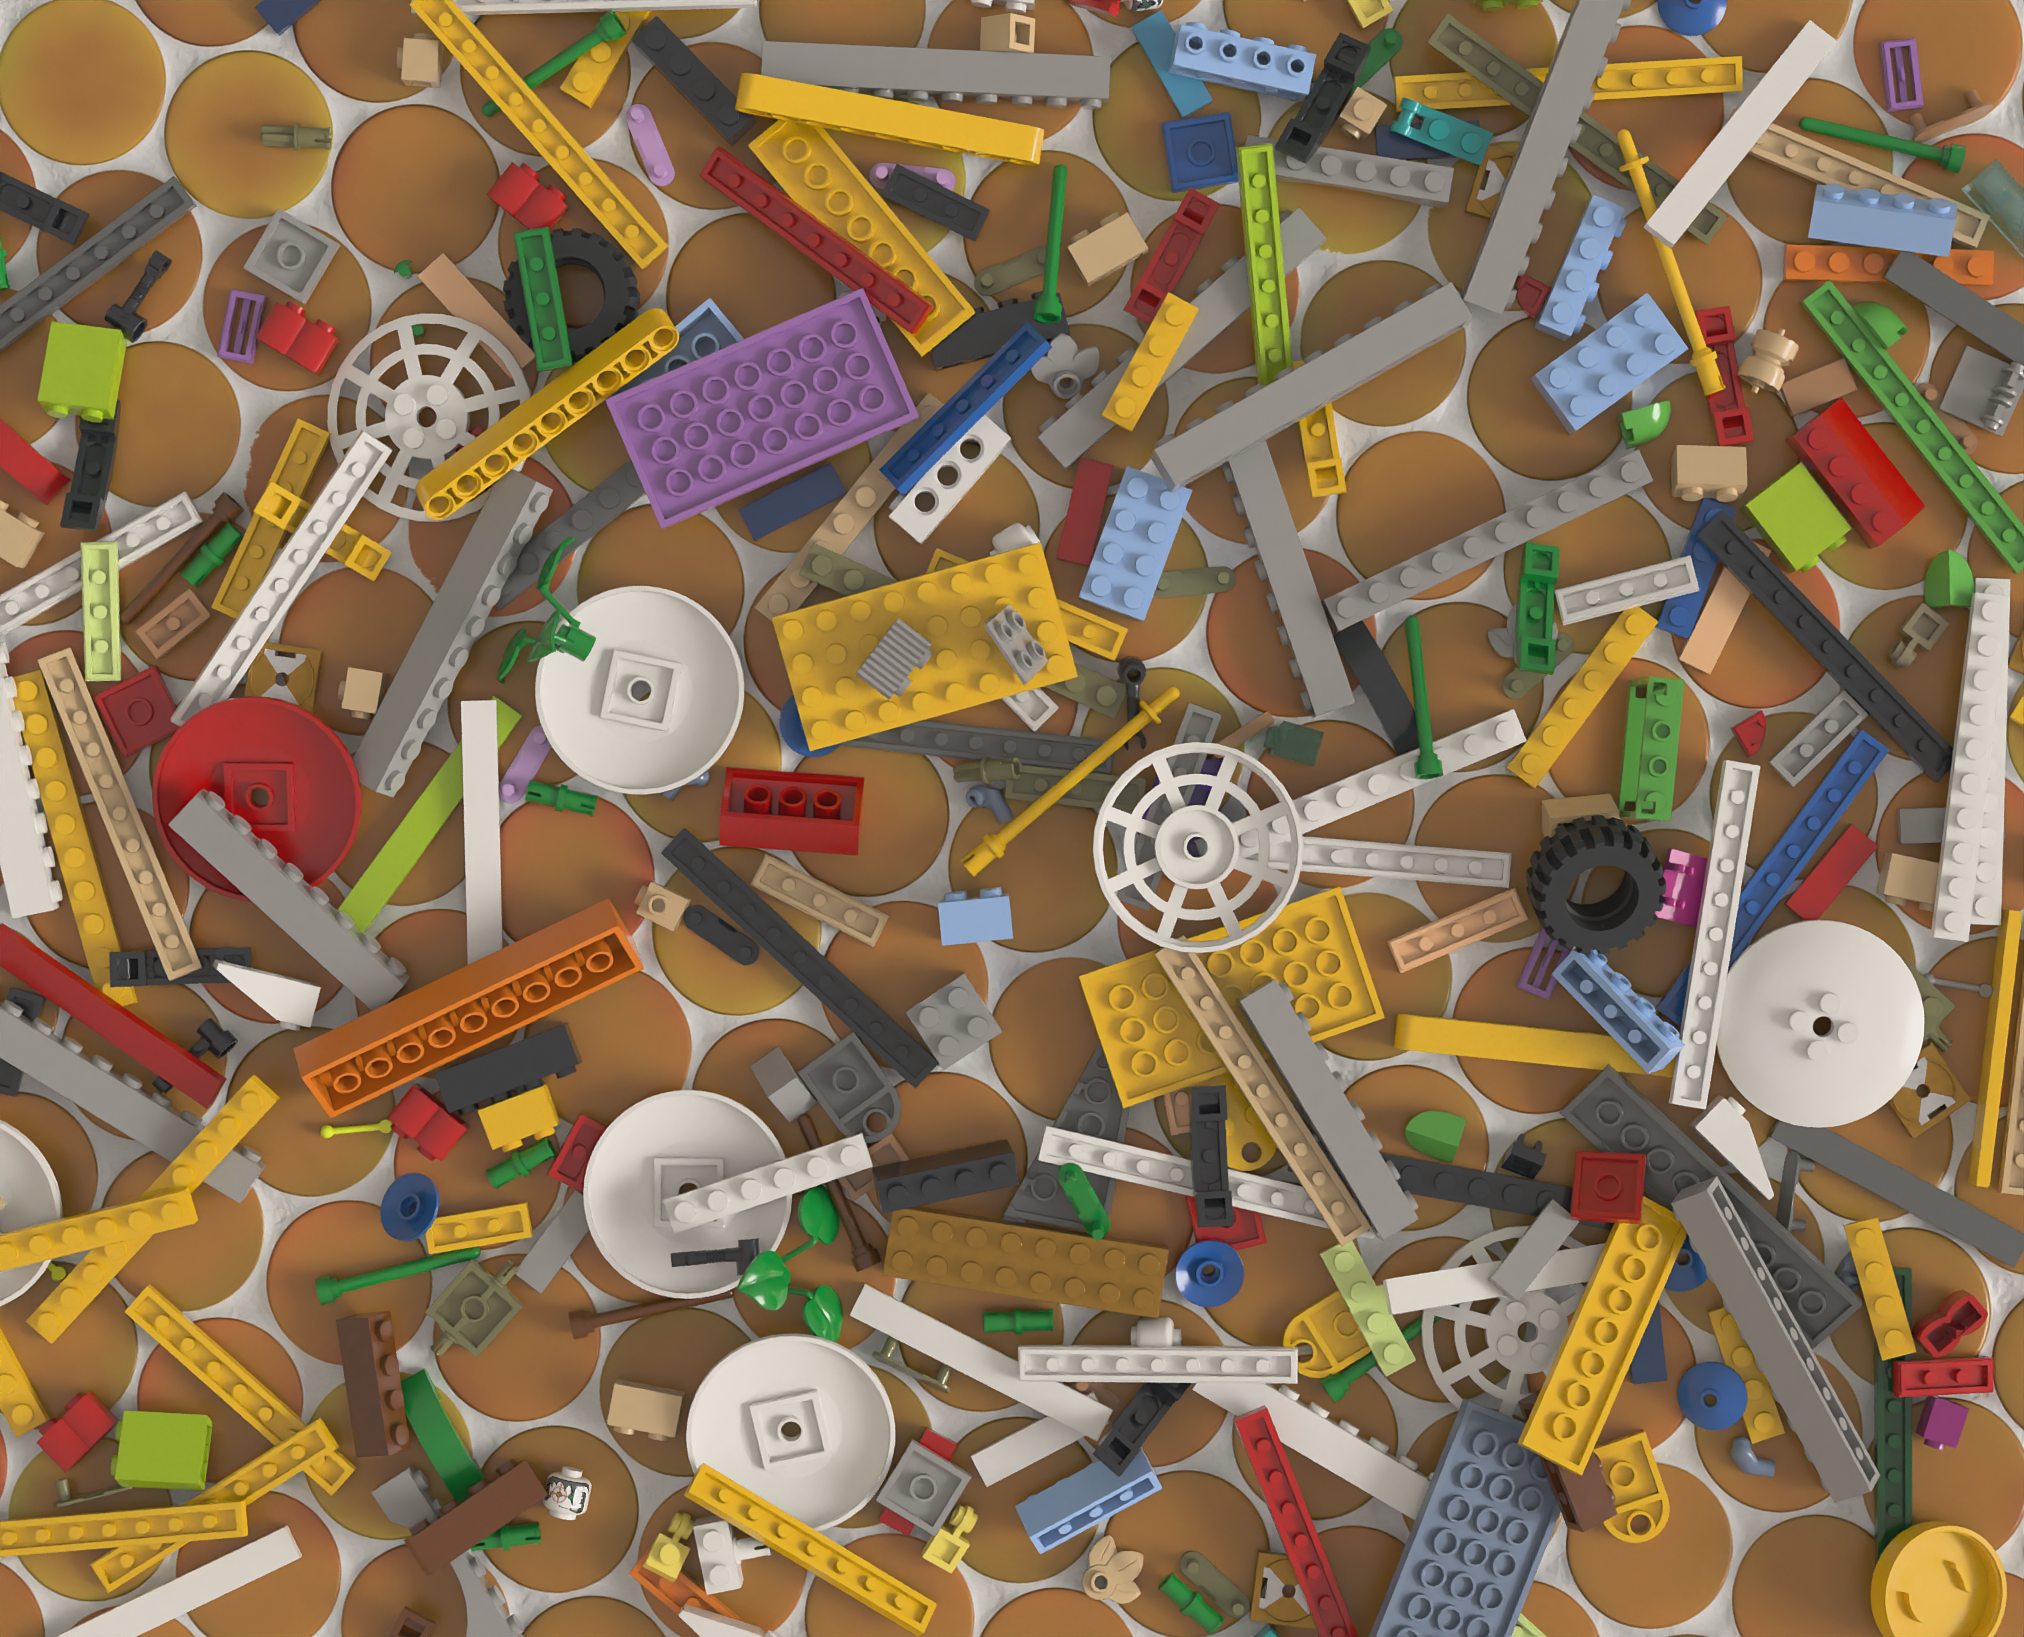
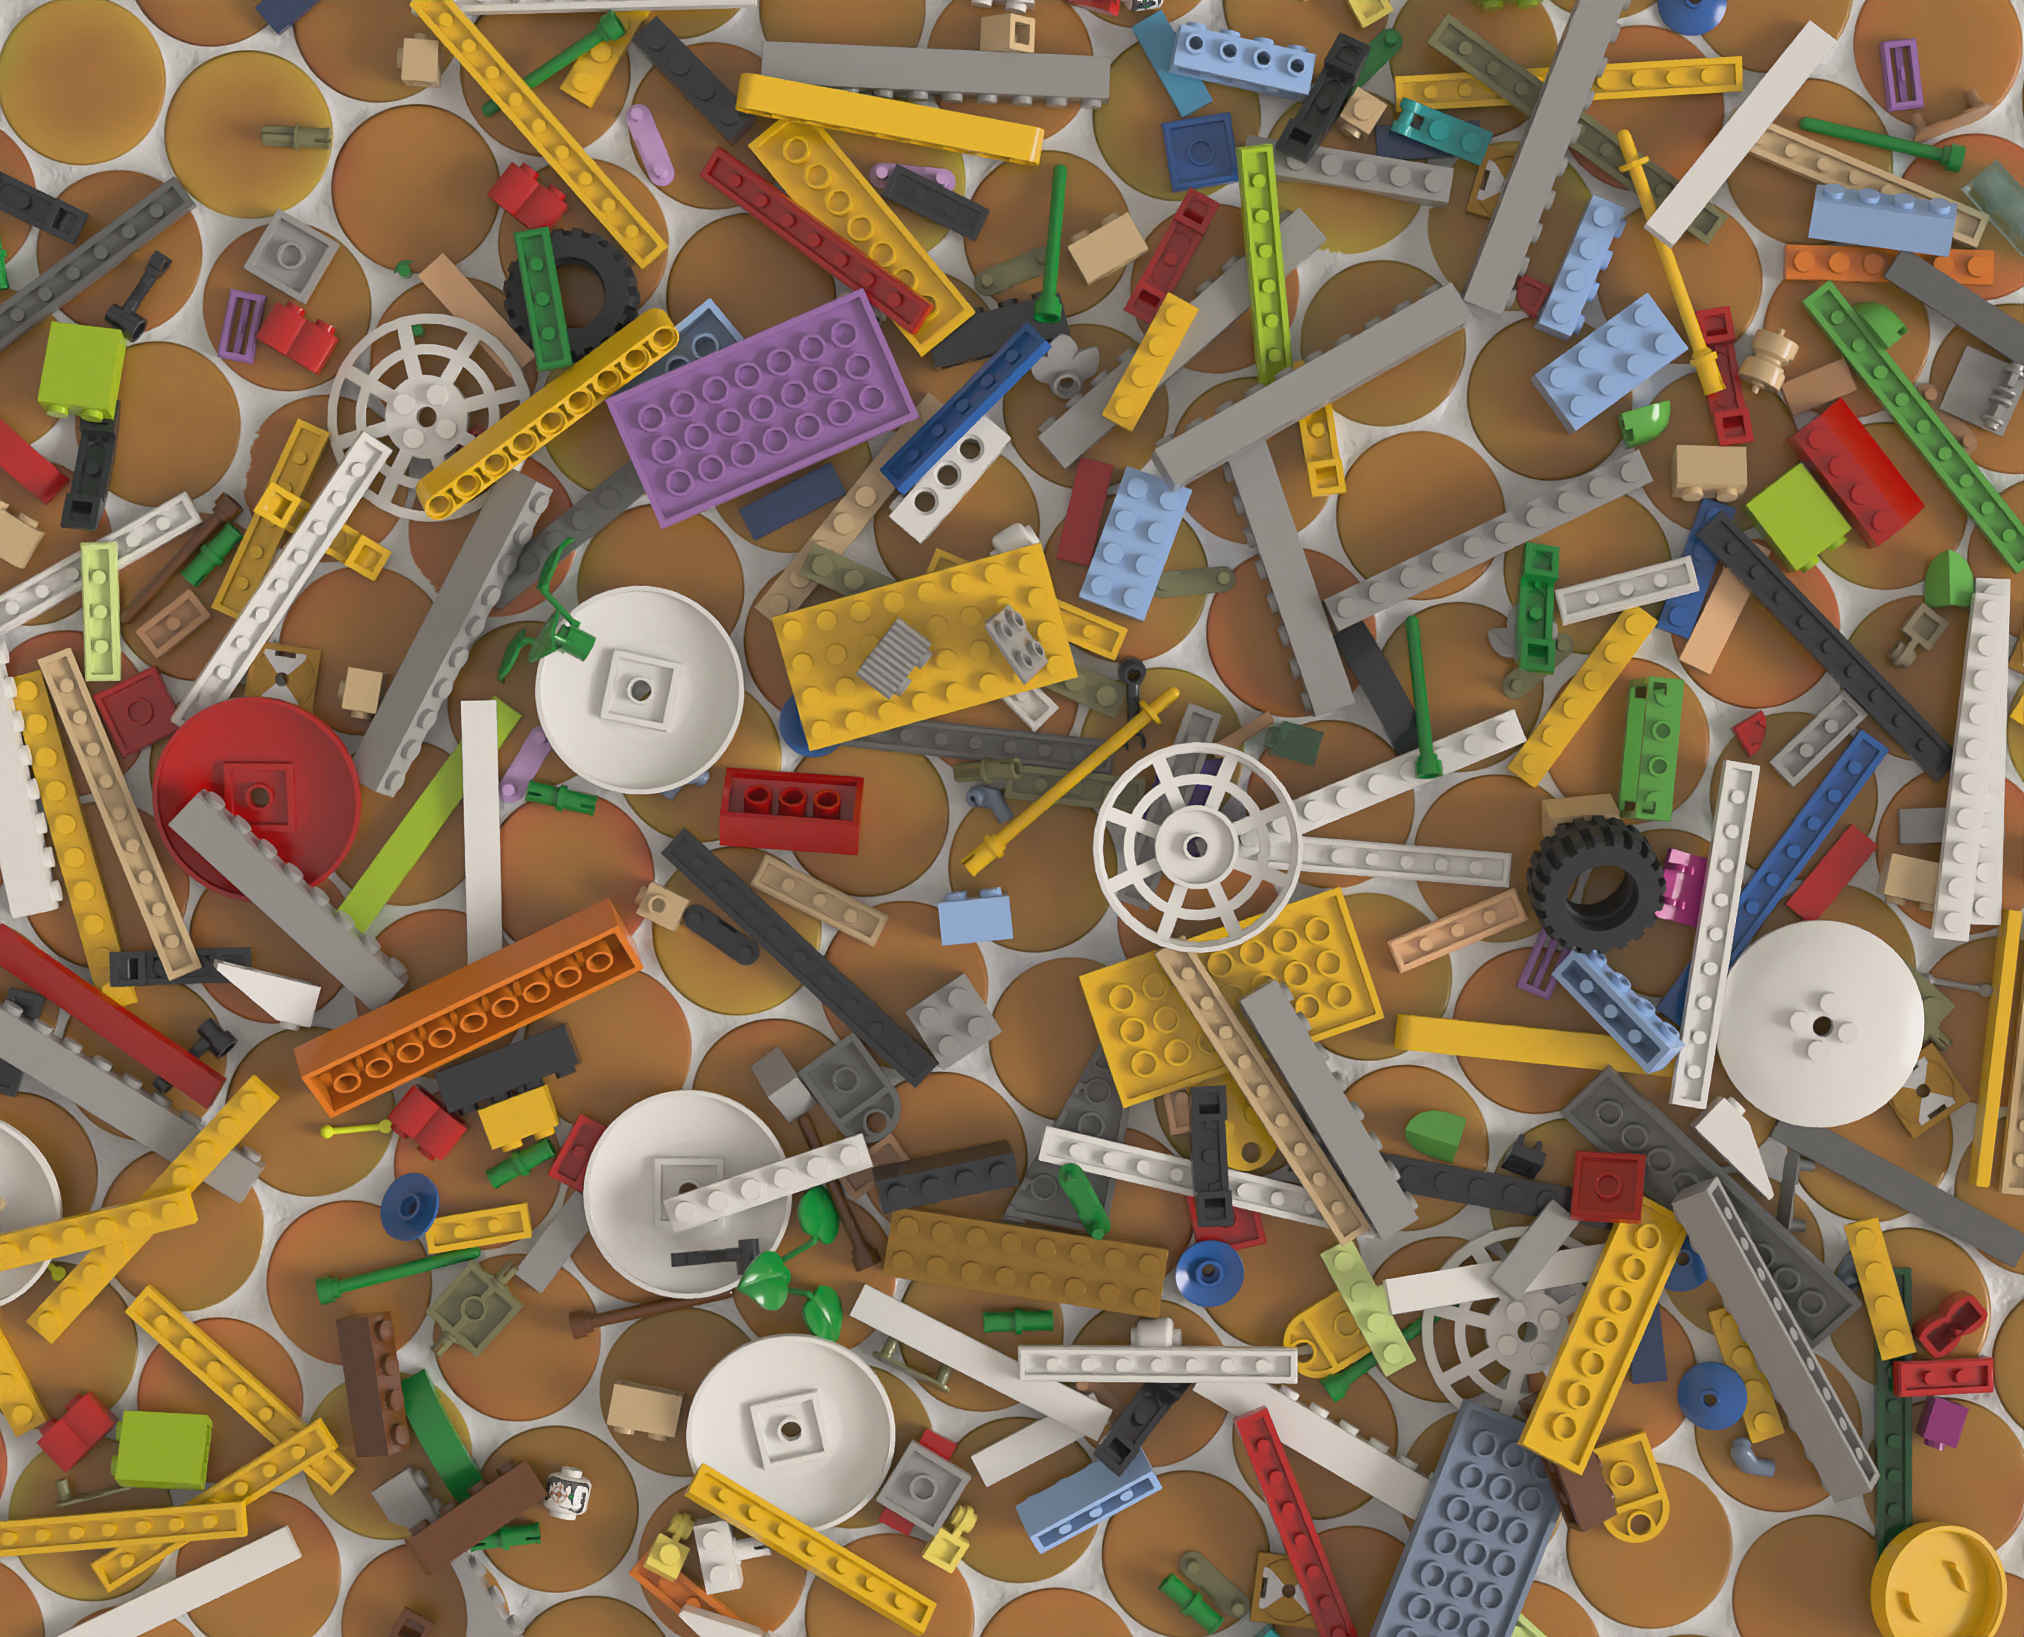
tan plate [1081,1535,1144,1604] -> none

